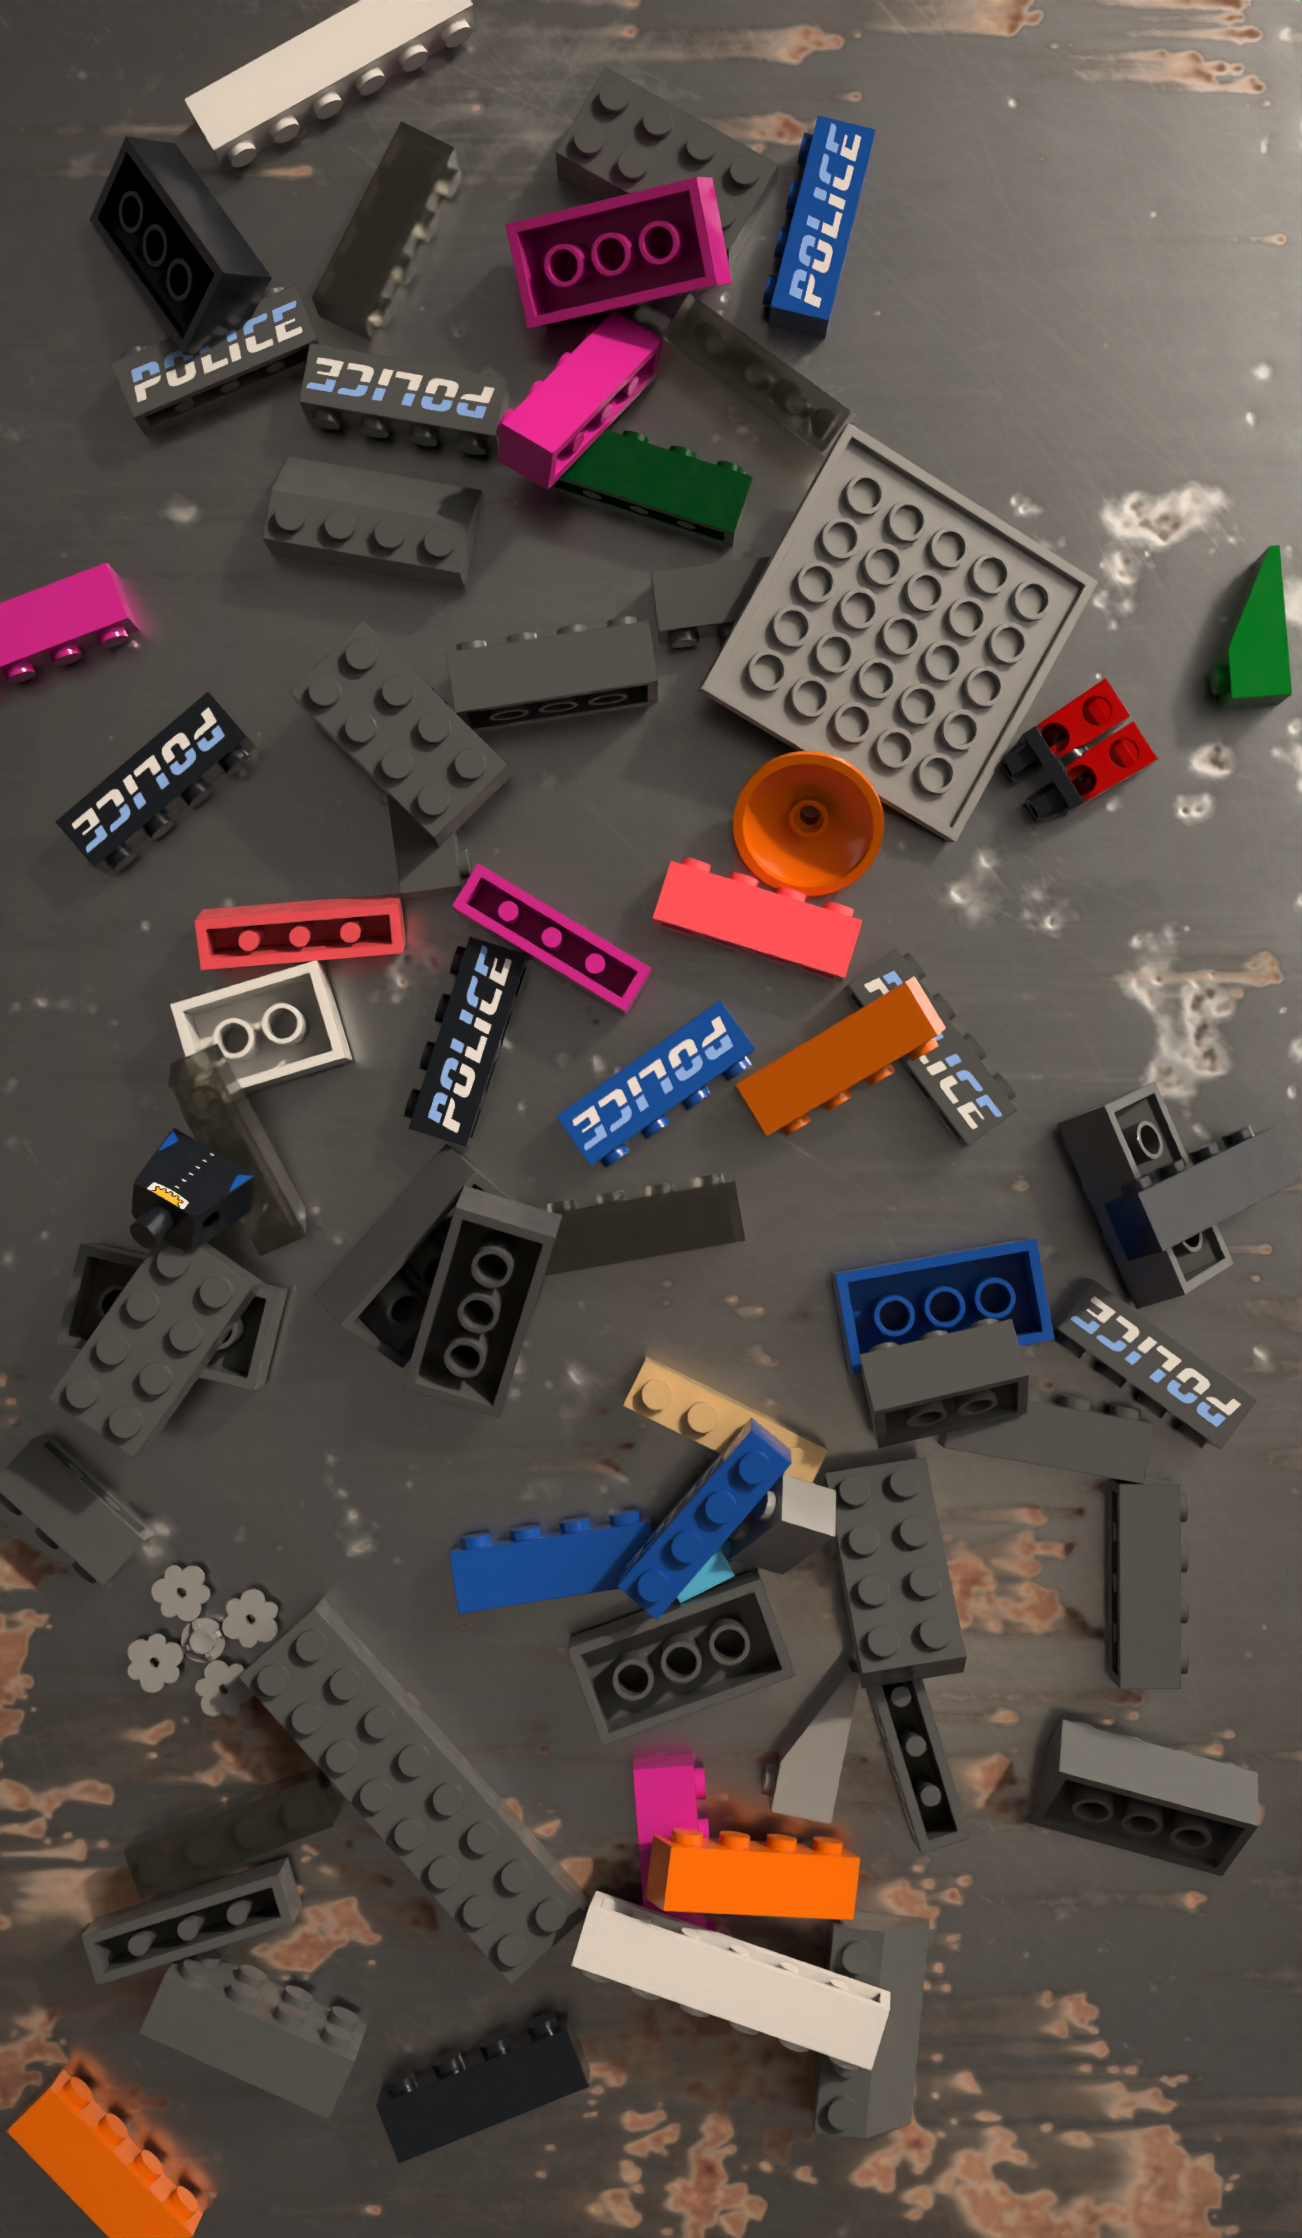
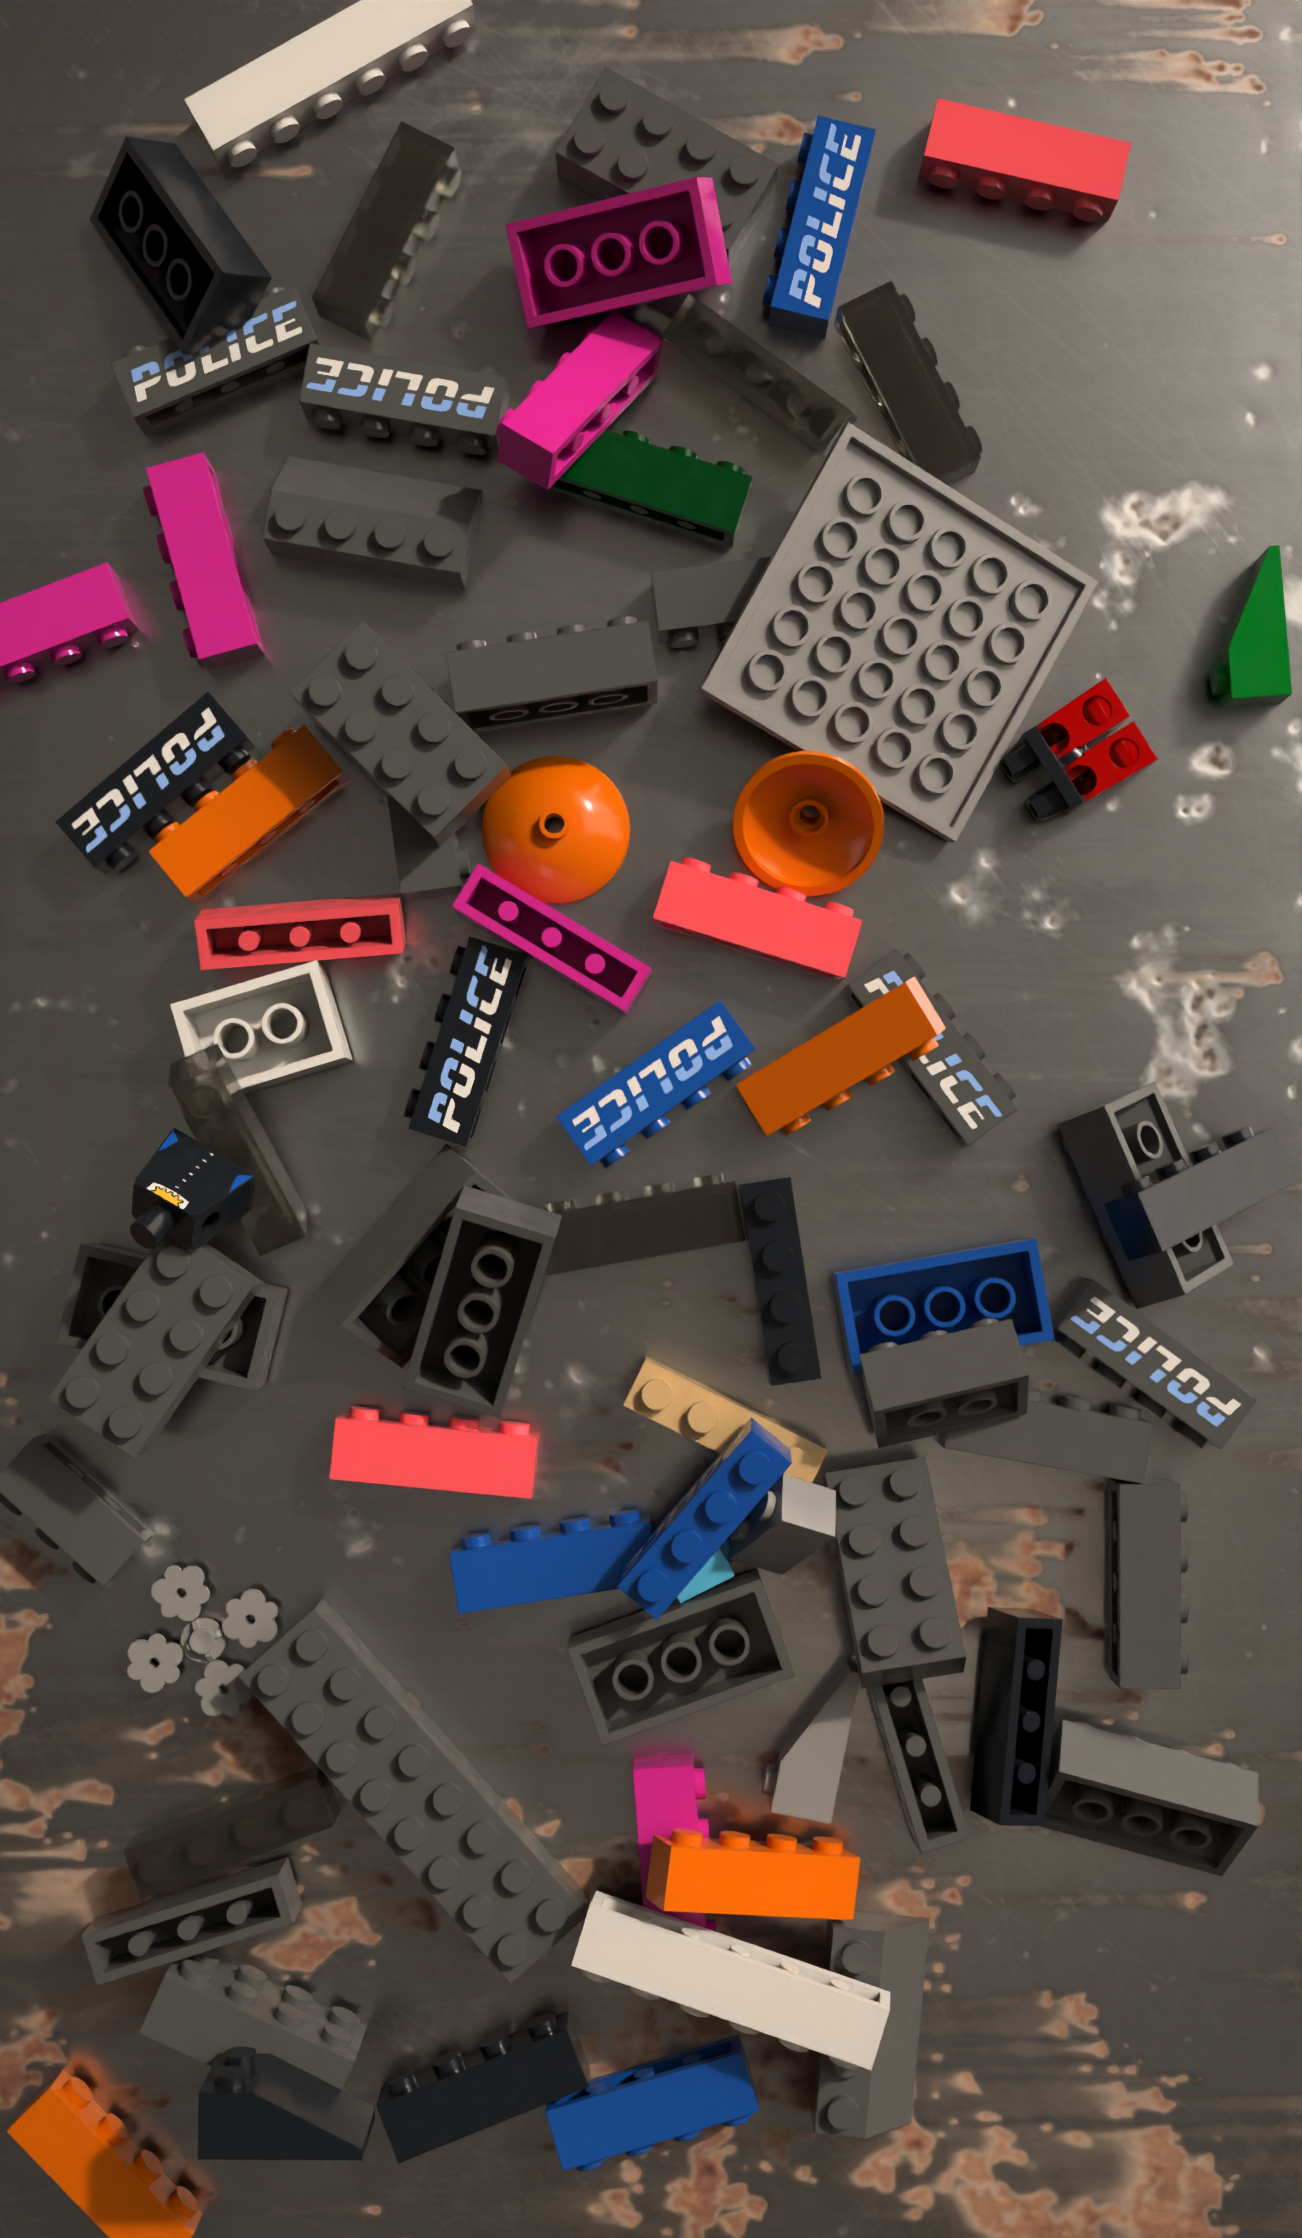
none -> dark pink brick [143,452,265,671]
none -> orange brick [148,725,349,904]
none -> black slope [198,2047,375,2160]
none -> coral brick [329,1406,540,1499]
none -> orange dish [482,756,630,905]
none -> blue brick [545,2034,759,2171]
none -> black brick [738,1177,821,1386]
none -> clear smoke brick [834,280,982,486]
none -> coral brick [918,98,1131,222]
none -> black brick [970,1607,1063,1826]

